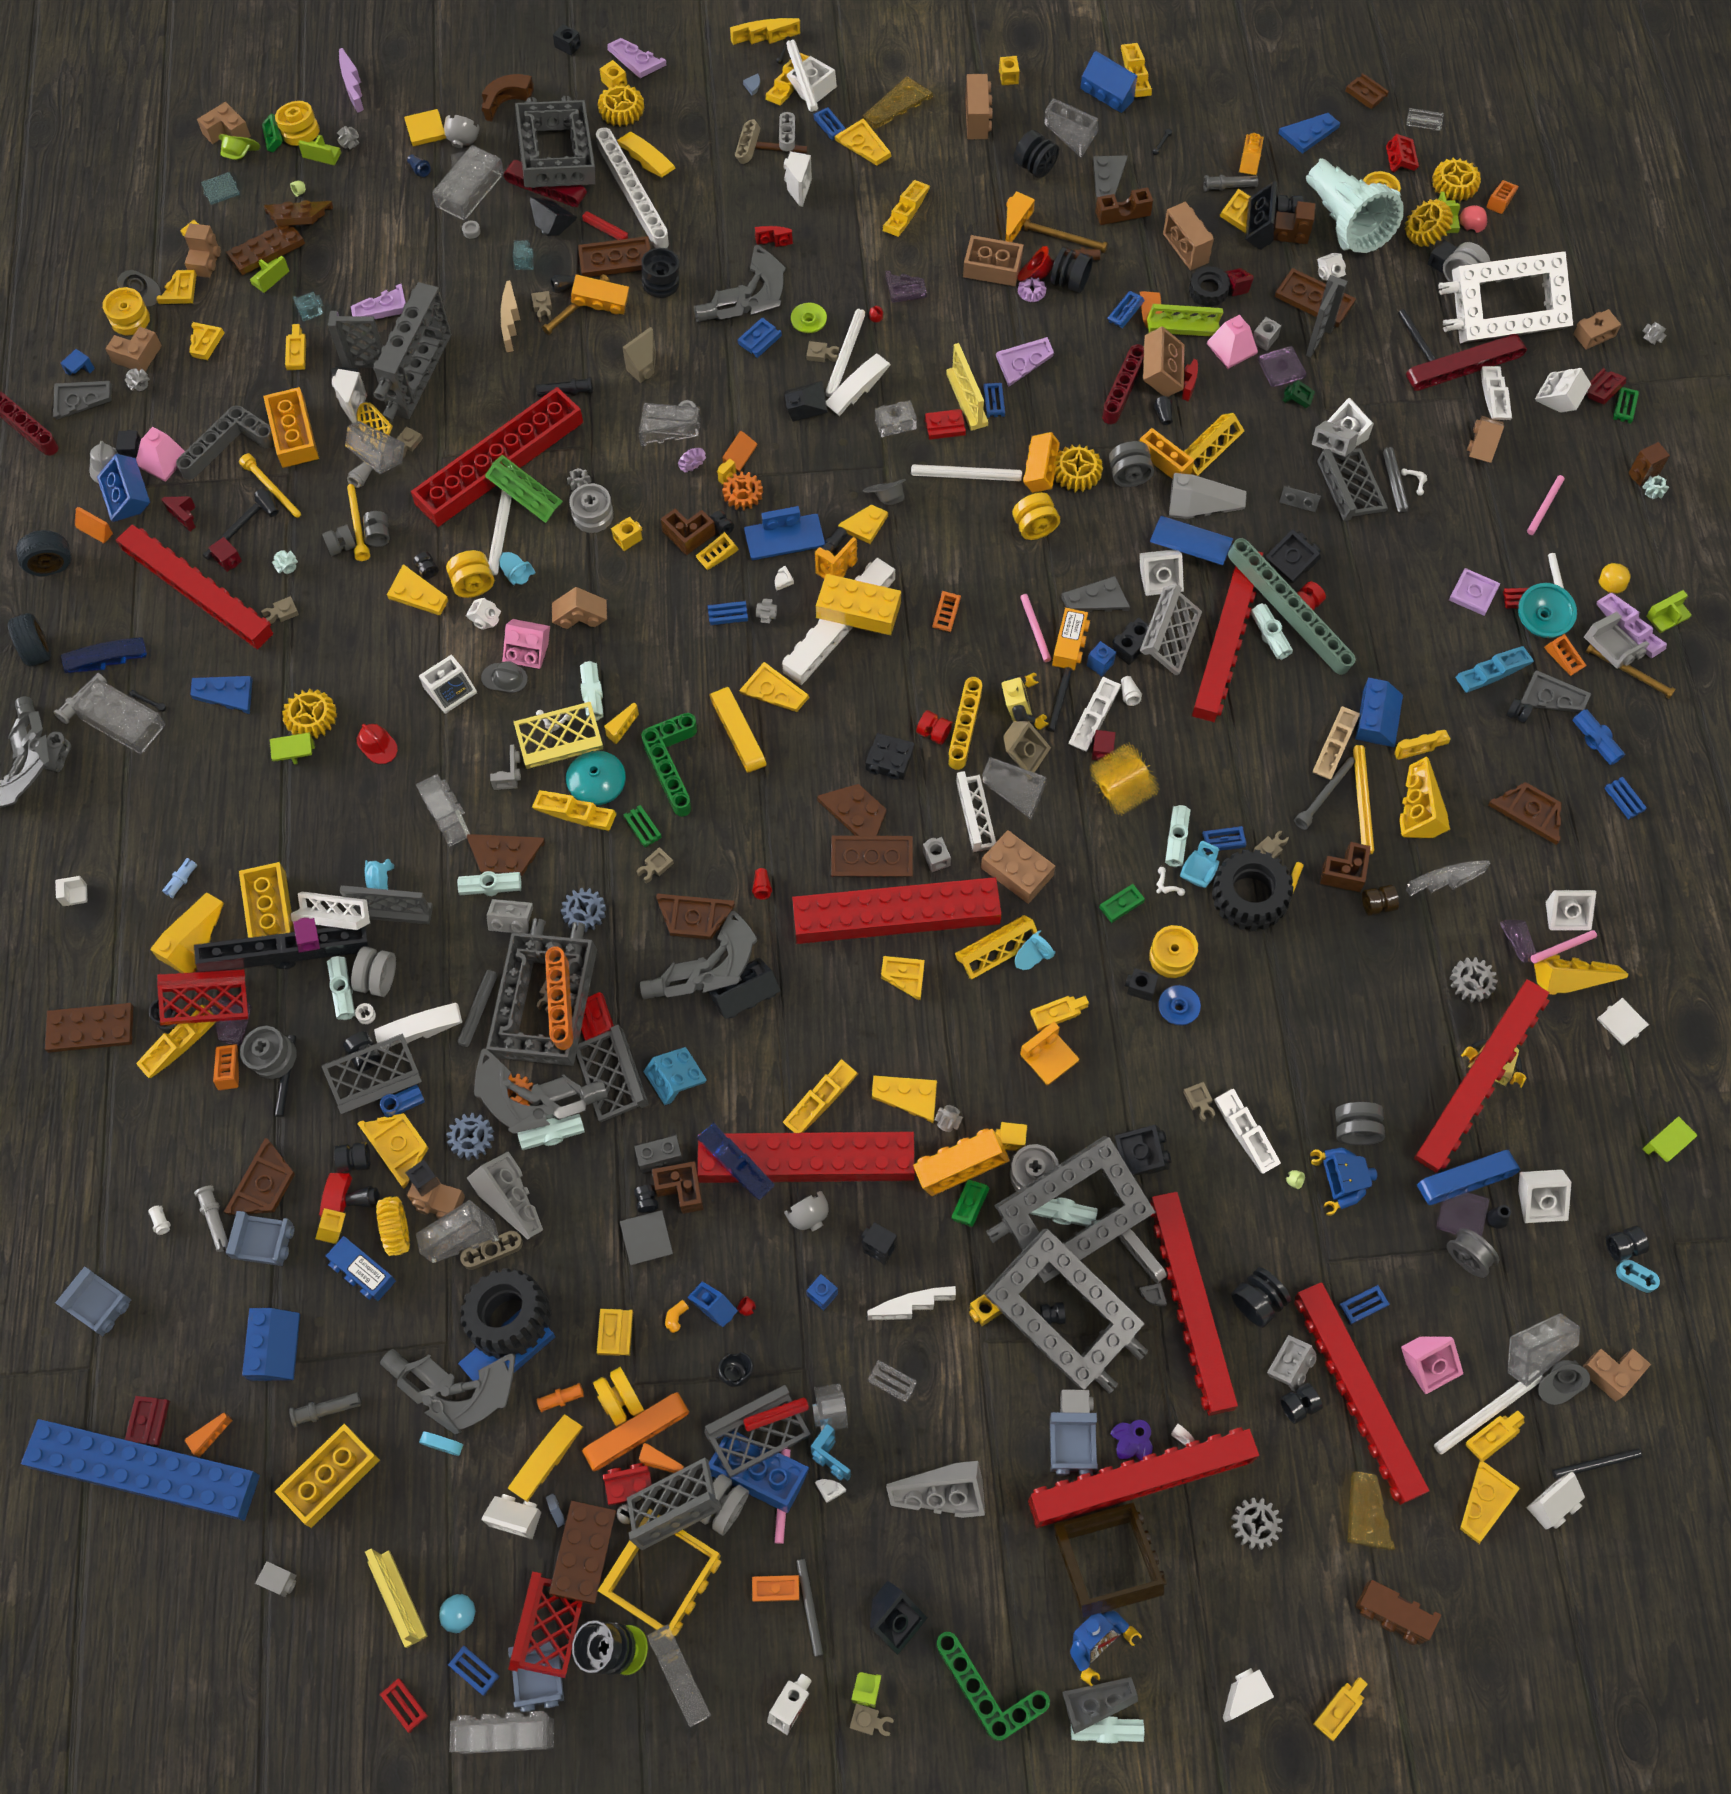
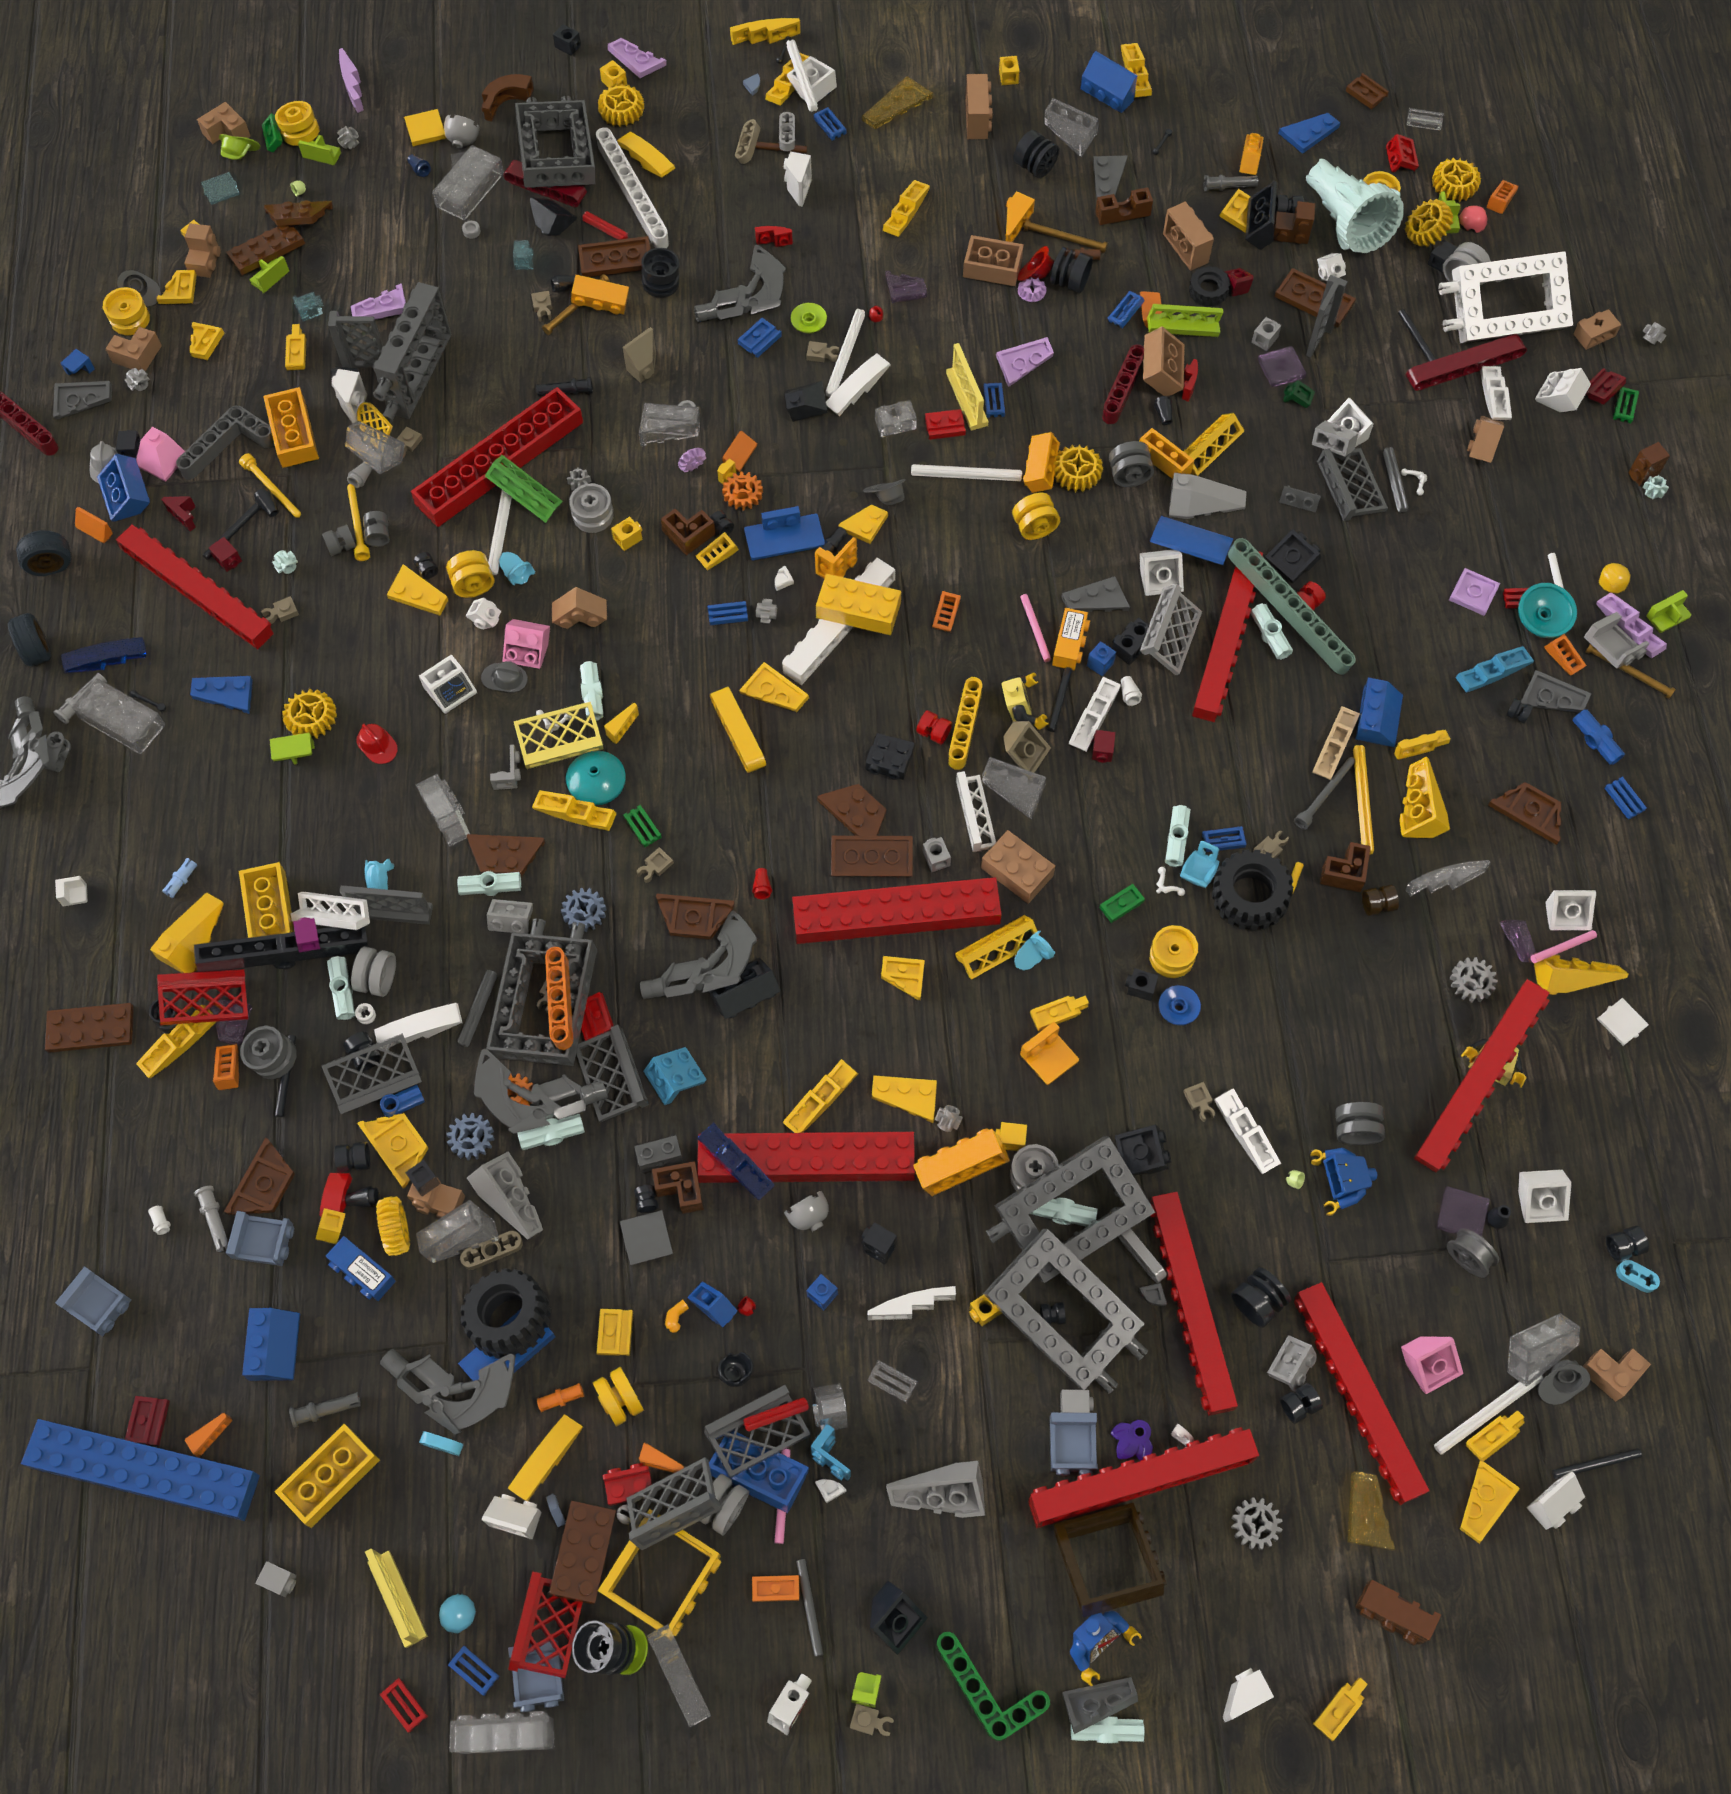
tan slope [501,280,520,352] -> none
orange beam [582,1392,689,1471] -> none
green beam [641,713,697,817] -> none
yellow wing [834,118,891,165] -> none
green plate [951,1180,990,1227] -> none
yellow piece [1090,743,1158,815] -> none
bright pink slope [1207,315,1258,369] -> none
blue tile [1339,1285,1390,1325] -> none
blue beam [1417,1150,1520,1205] -> none
bright pink bar [1527,475,1565,535] -> none
lime panel [1643,1116,1697,1162] -> none

